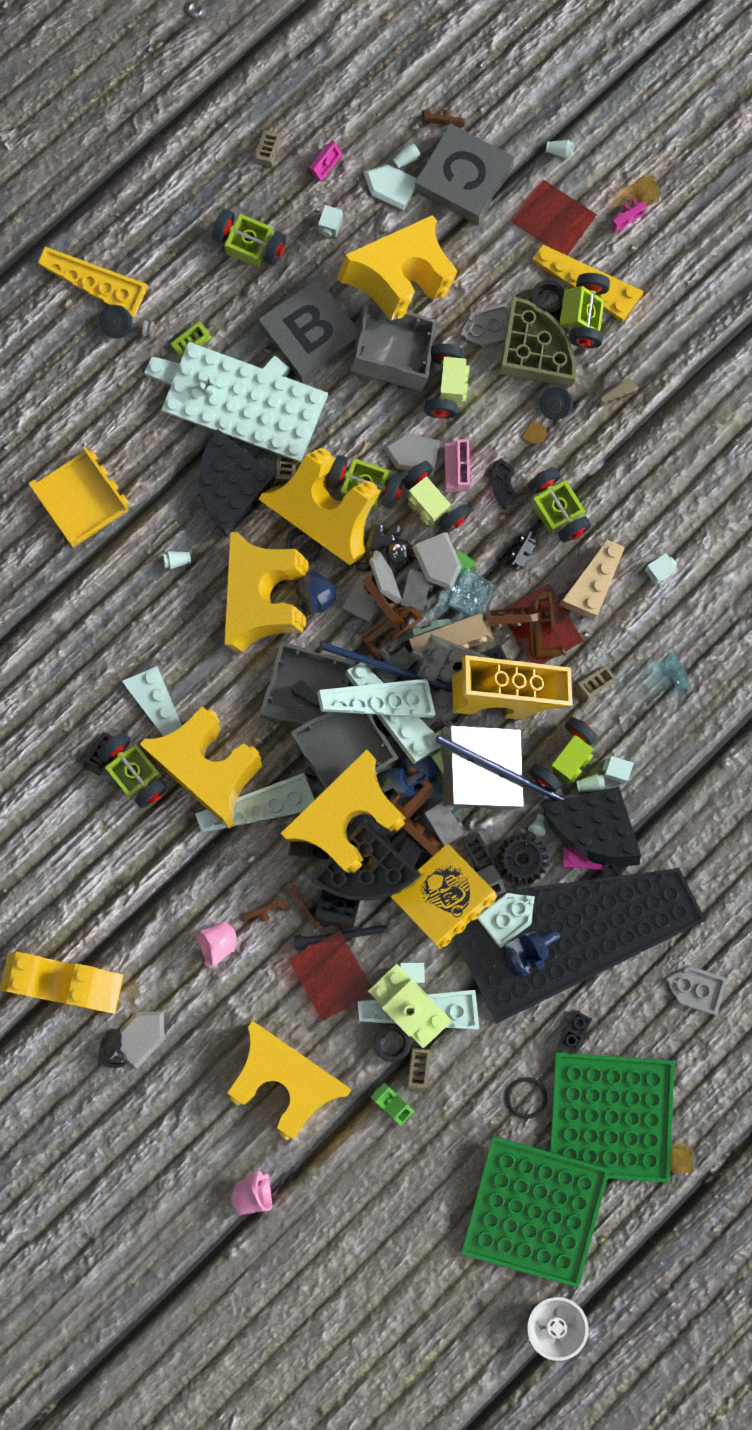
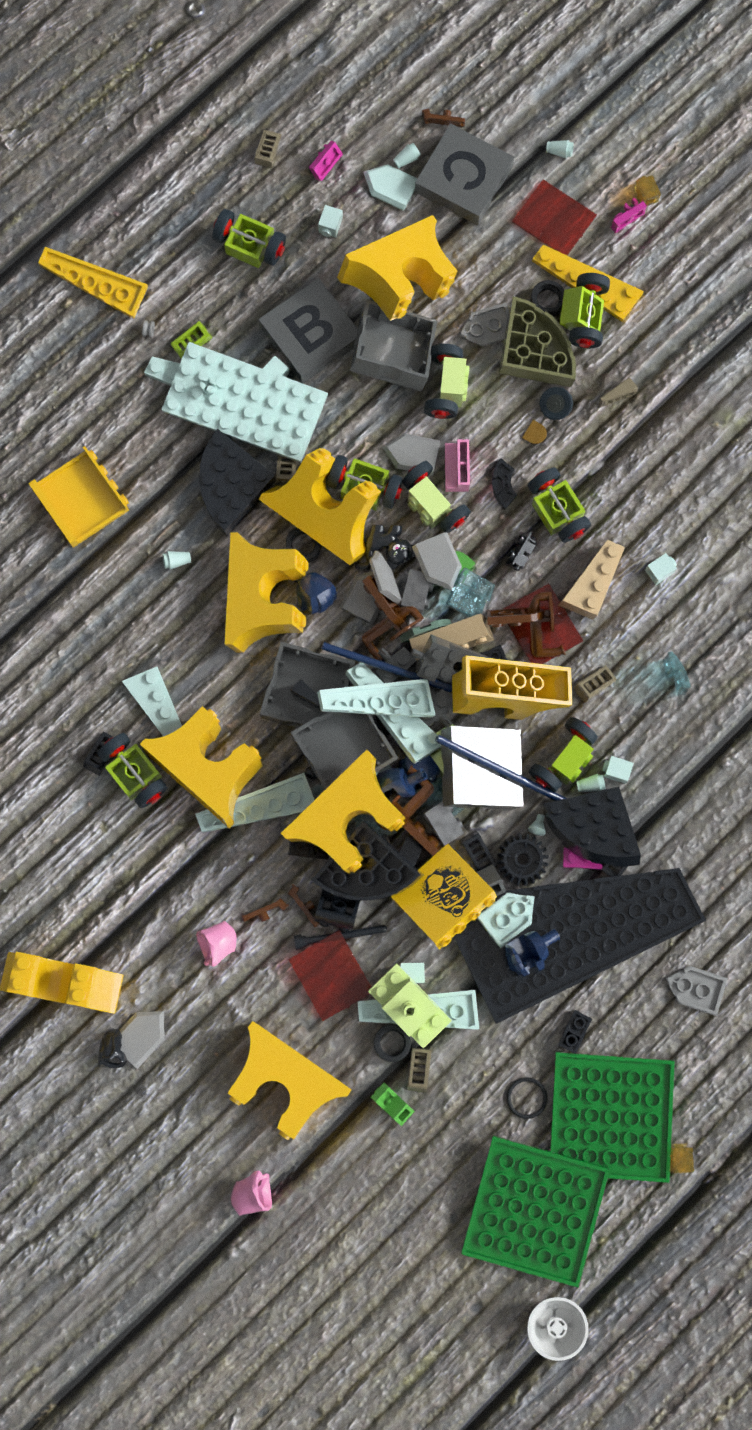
black wheel [99,305,133,339] -> none

